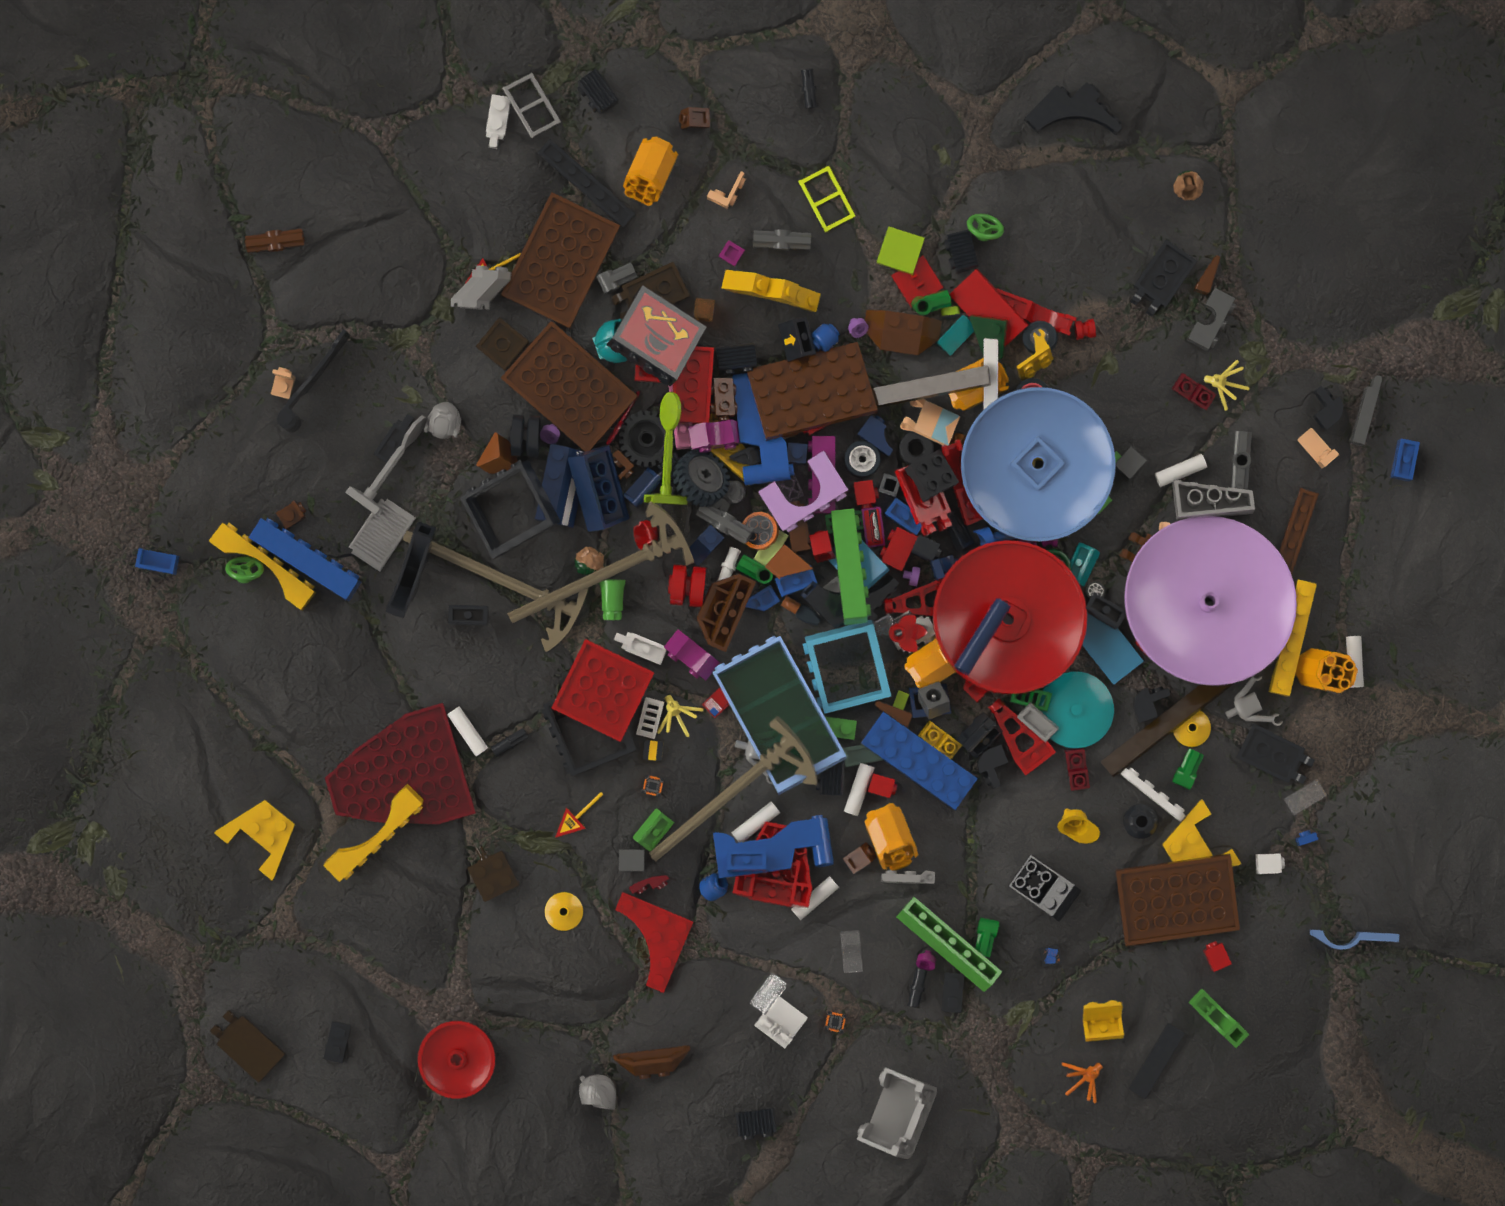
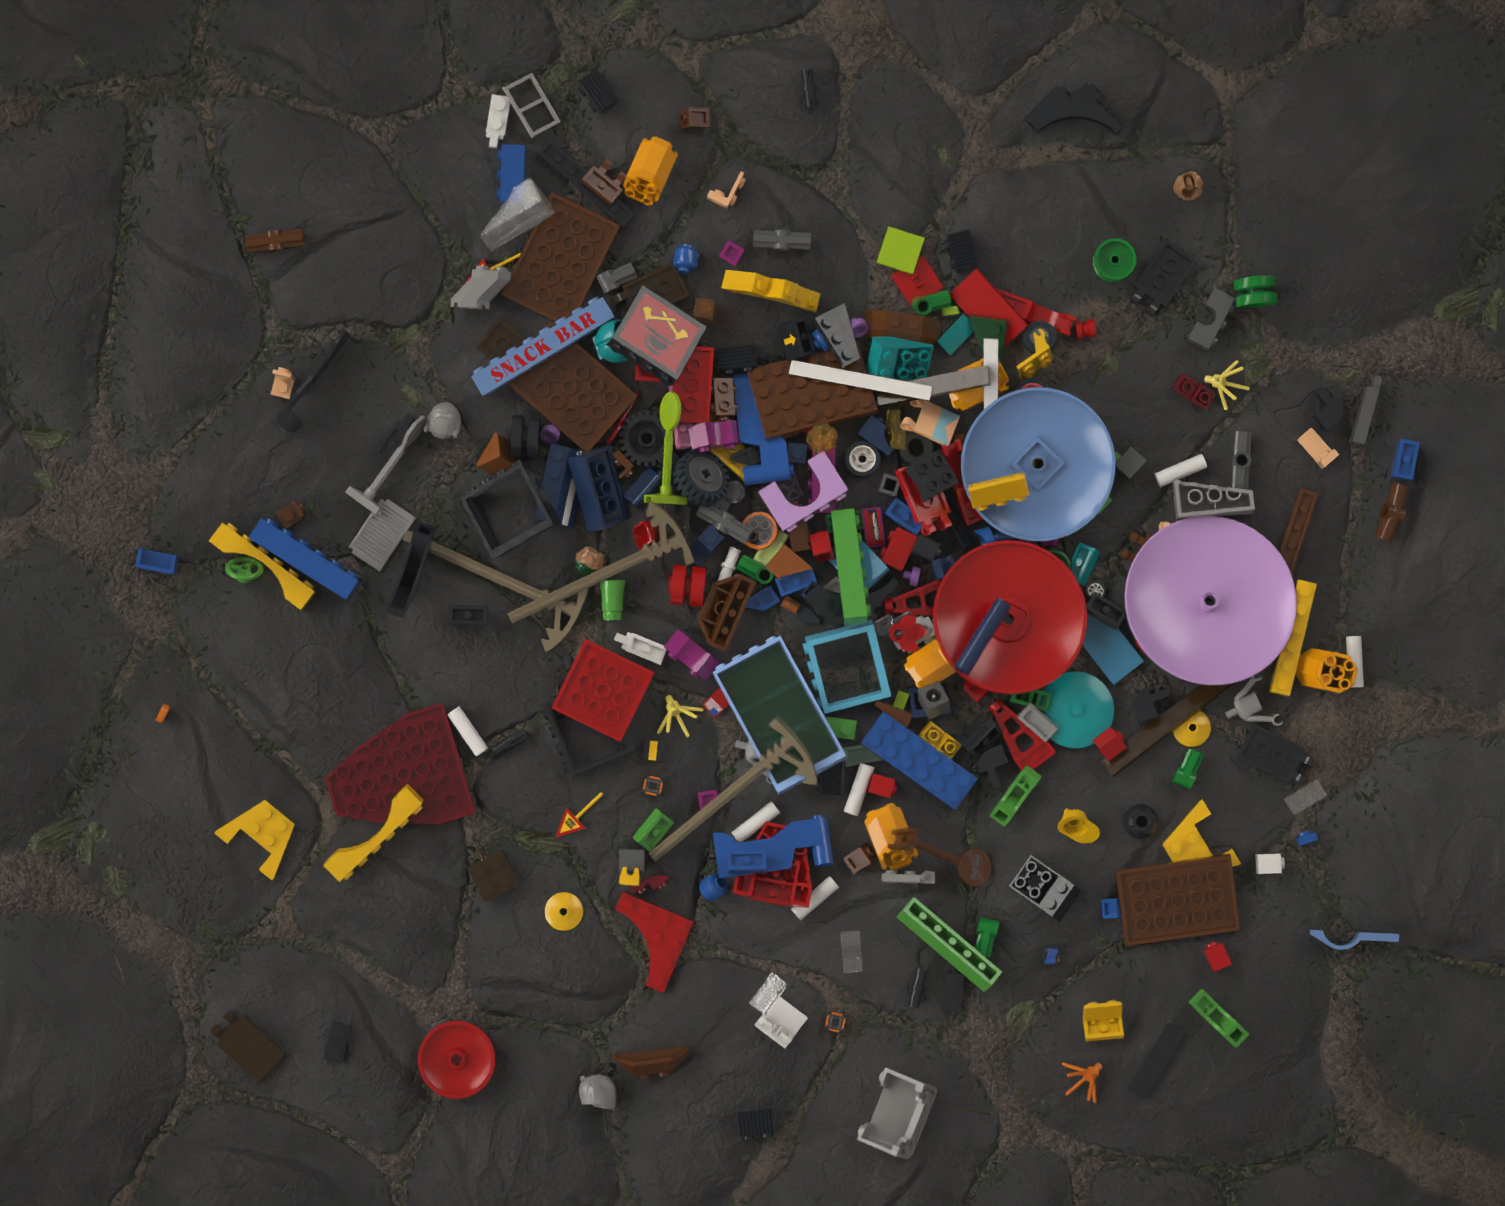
white slope [636,697,664,739] -> none
neon yellow window [798,166,855,233] -> none
red brick [853,480,879,509] -> none
magenta tile [916,950,936,971] -> none
bright green piece [967,214,1004,241] -> none
dark red slope [1065,747,1090,791] -> none
white plate [1121,767,1185,822] -> none
reddish brown slope [1193,255,1220,295] -> none
none -> orange tile [155,703,170,723]
none -> medium blue brick [471,297,615,397]
none -> clear wedge [480,177,554,251]
none -> blue brick [497,145,526,205]
none -> reddish brown plate [581,159,626,205]
none -> yellow tile [619,867,640,886]
none -> blue head [673,244,699,274]
none -> magenta plate [698,790,717,810]
none -> white sticker [789,360,932,400]
none -> clear yellow brick [806,422,838,455]
none -> wing [812,303,860,369]
none -> teal slope [866,336,934,381]
none -> clear yellow tile [886,409,906,450]
none -> reddish brown piece [888,827,991,887]
none -> yellow slope [968,472,1029,511]
none -> bright green arch [989,765,1042,827]
none -> red brick [1092,727,1127,761]
none -> green wheel [1093,238,1136,283]
none -> blue plate [1101,898,1122,919]
none -> green wheel [1233,275,1278,308]
none -> reddish brown piece [1374,483,1409,543]

